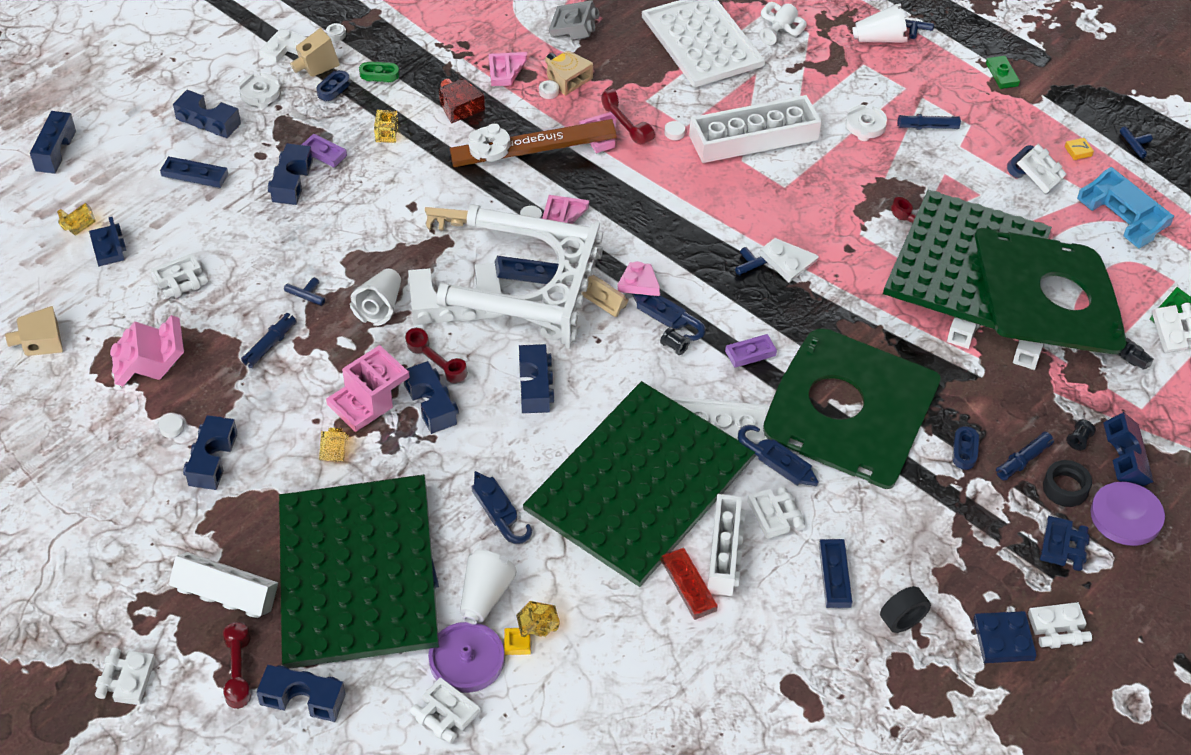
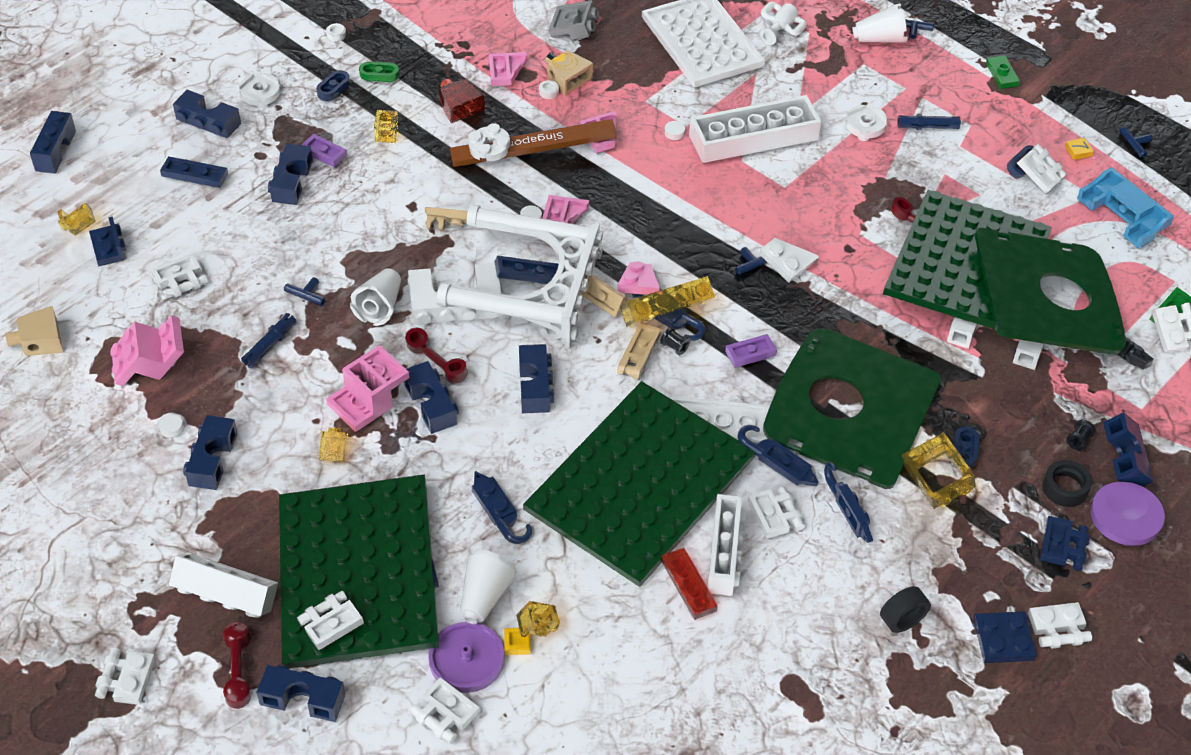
white plate [259,28,307,63] -> none
tan torso [290,28,340,77] -> none
dark red piece [601,88,655,144] -> none
dark blue plate [819,539,852,608] -> none
dark blue pin [996,432,1054,480] -> none
none -> white plate [297,591,364,650]
none -> tan plate [617,323,661,380]
none -> clear yellow arch [619,276,715,327]
none -> dark blue plate [824,462,873,543]
none -> clear yellow window [902,432,976,509]

